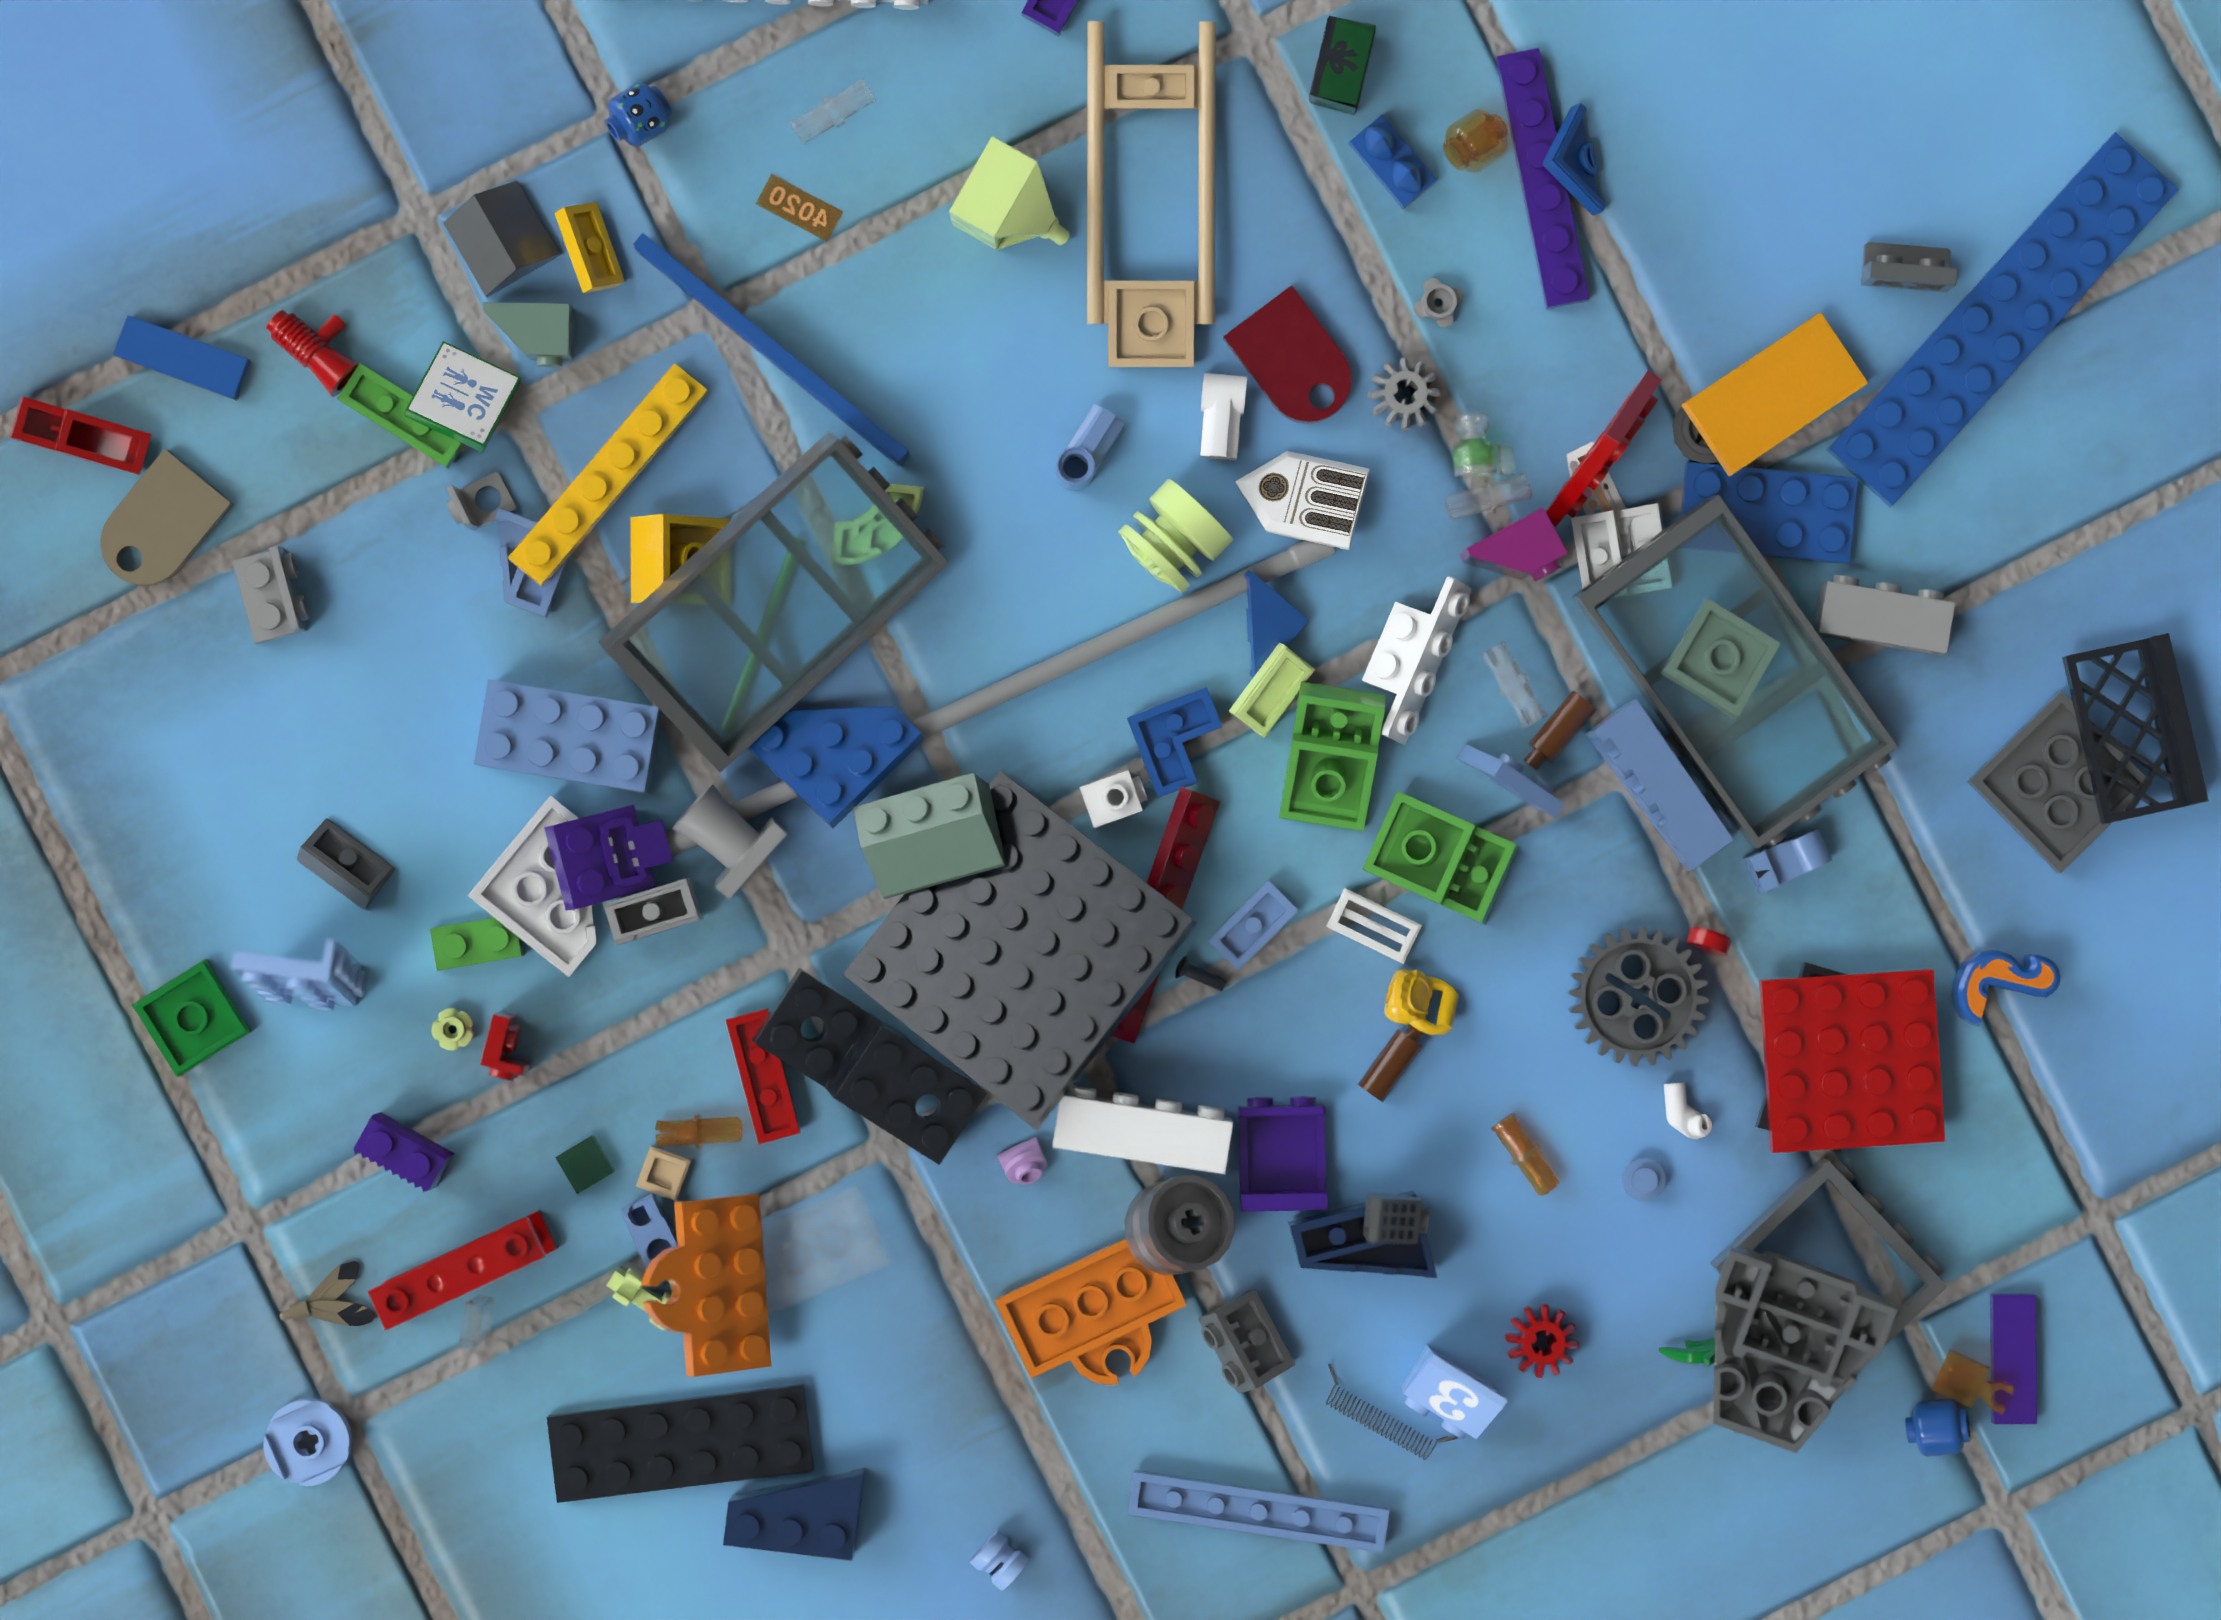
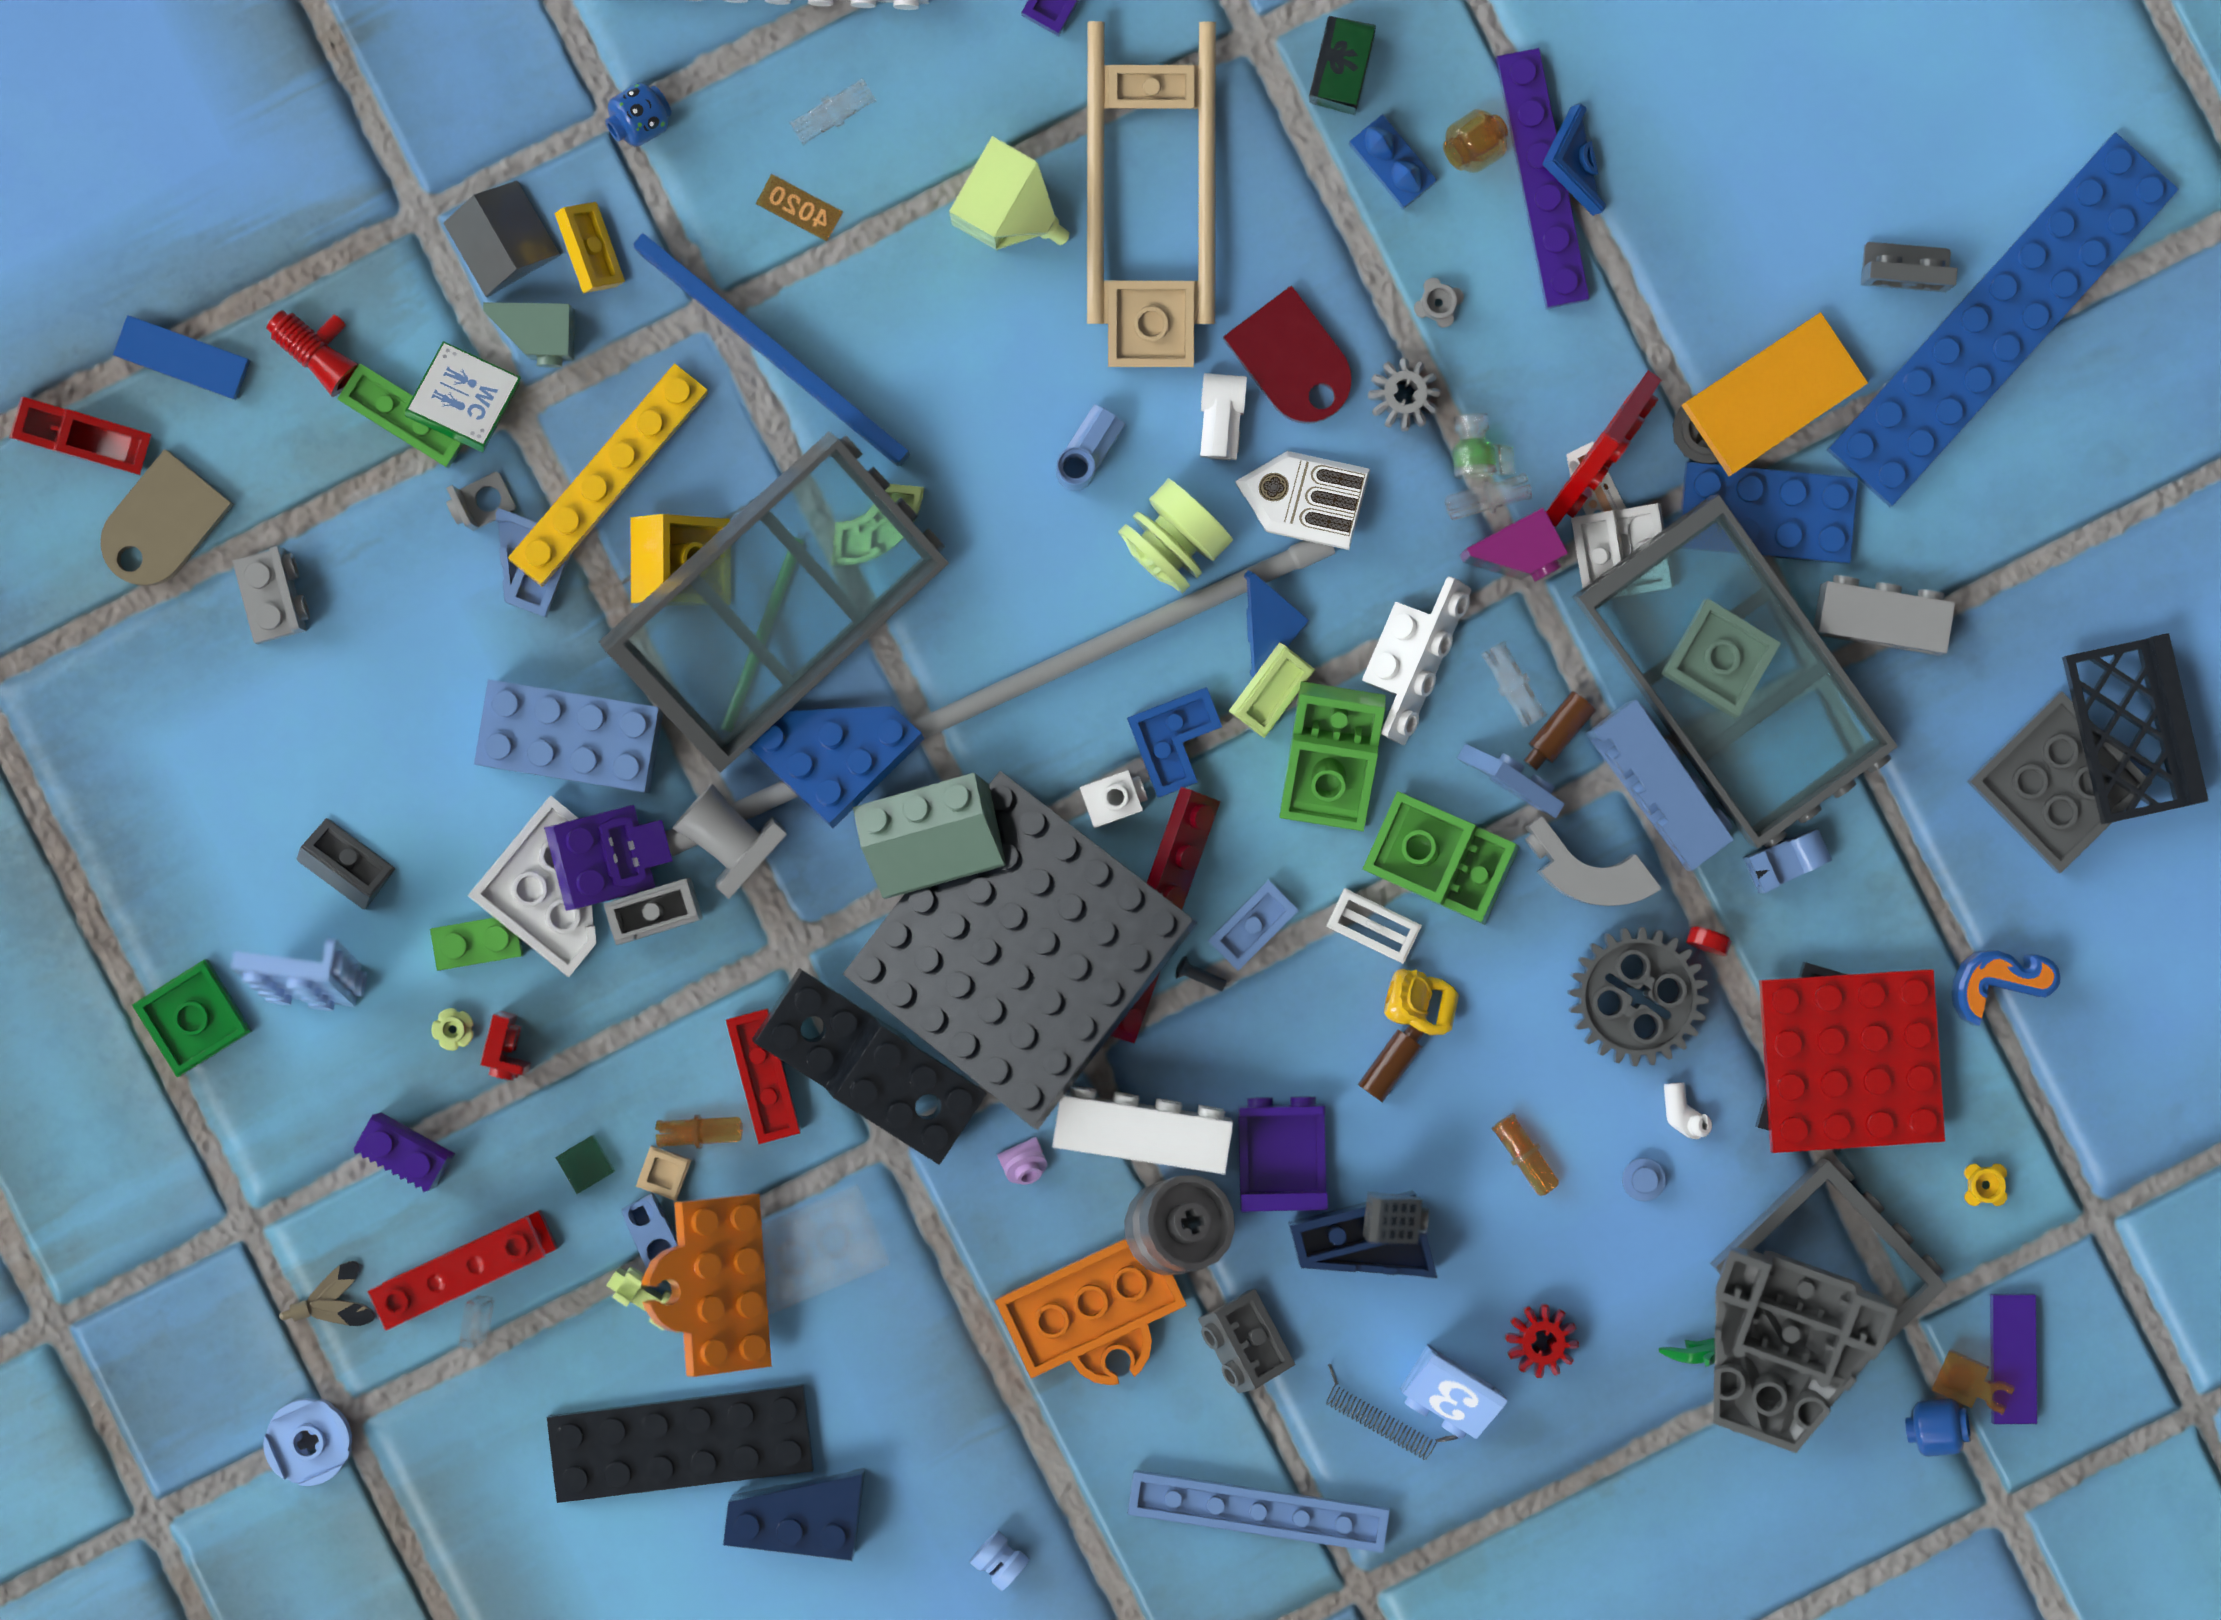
none -> light grey arch [1525,816,1662,906]
none -> yellow plate [1964,1163,2007,1206]

